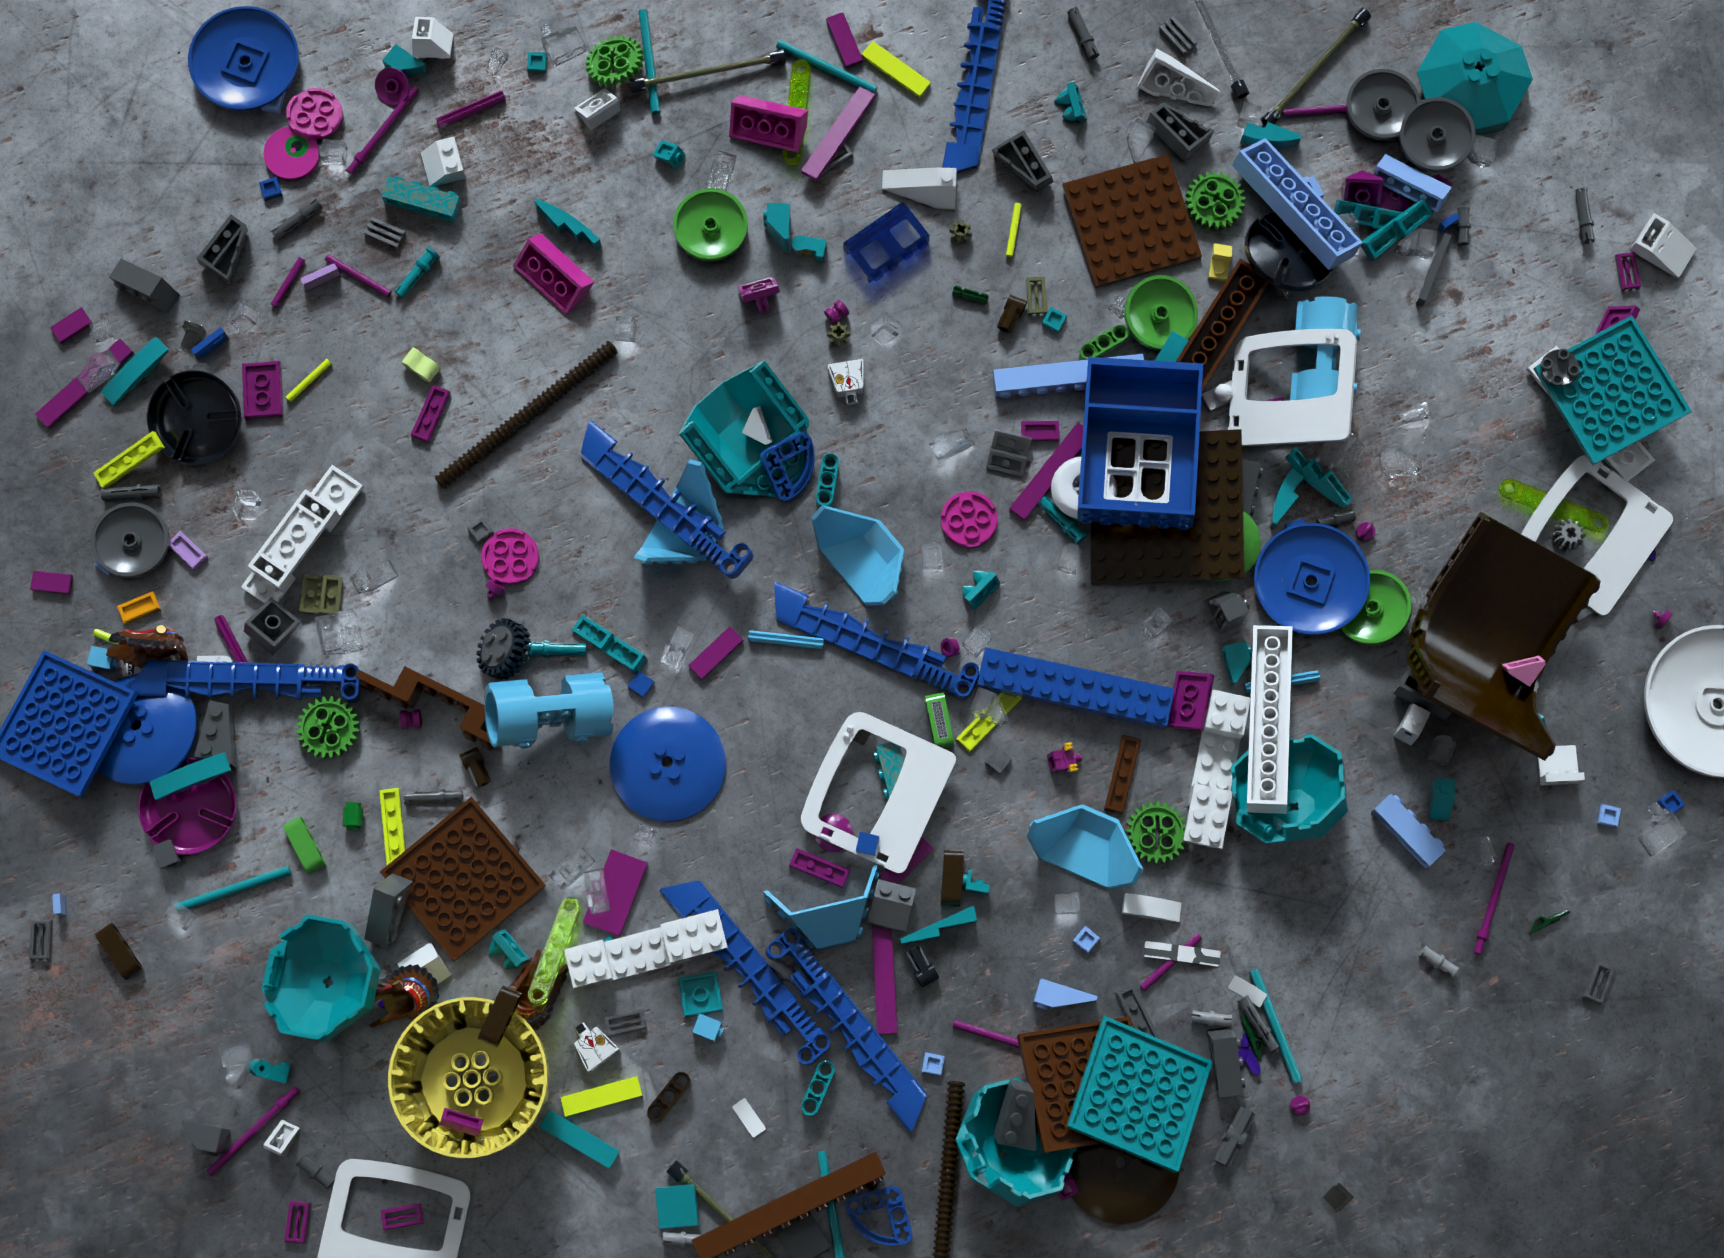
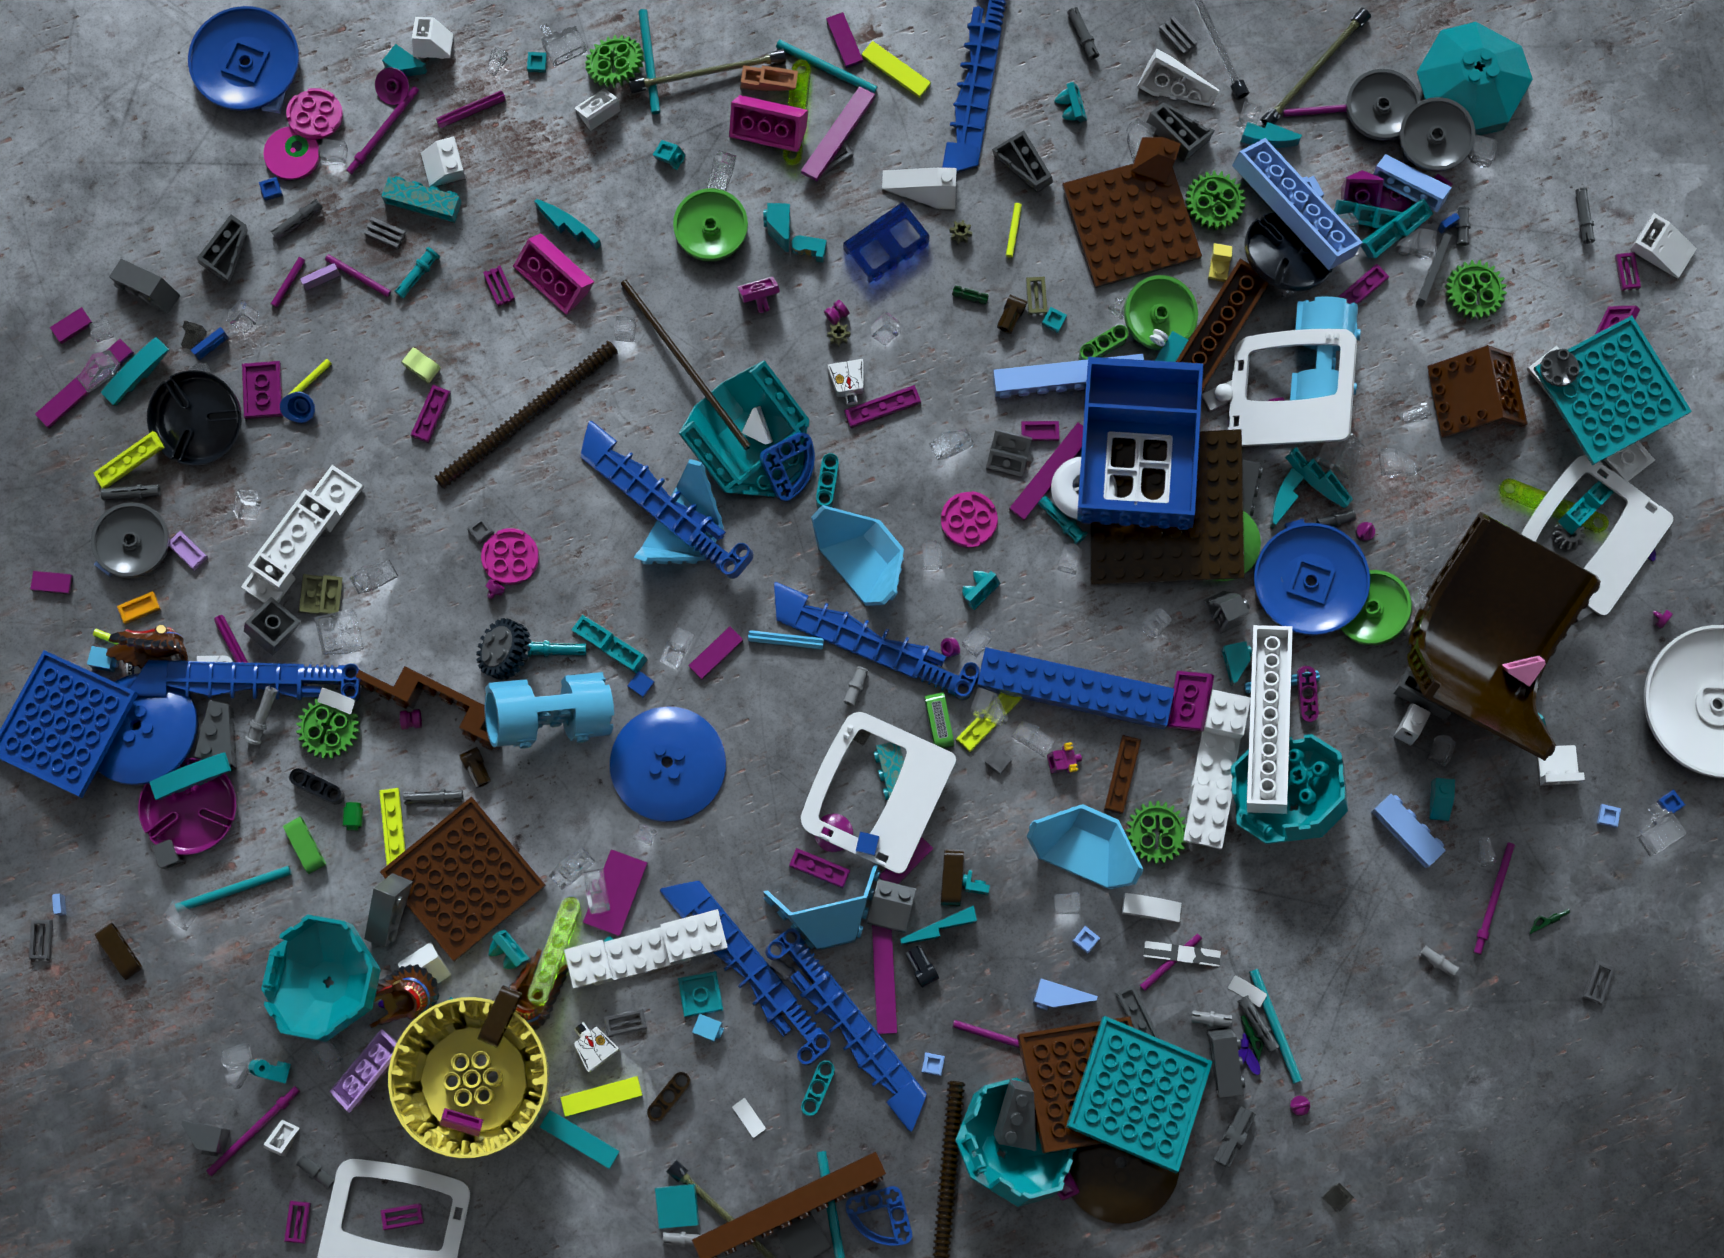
none -> light grey pin [244,686,278,745]
none -> blue piece [280,392,315,423]
none -> black beam [289,768,345,805]
none -> white sticker [318,688,355,714]
none -> lavender slope [329,1029,398,1113]
none -> magenta tile [483,265,515,306]
none -> dark brown piece [621,280,751,450]
none -> nougat slope [740,65,798,91]
none -> light grey pin [843,666,869,706]
none -> magenta tile [844,385,921,429]
none -> clear slope [1012,720,1055,757]
none -> reddish brown slope [1131,137,1181,184]
none -> white bush [1149,329,1169,346]
none -> teal gear [1288,749,1330,805]
none -> magenta beam [1297,666,1319,722]
none -> magenta tile [1338,264,1389,305]
none -> reddish brown bracket [1427,345,1528,438]
none -> bright green gear [1445,260,1507,320]
none -> teal slope [1557,476,1614,535]

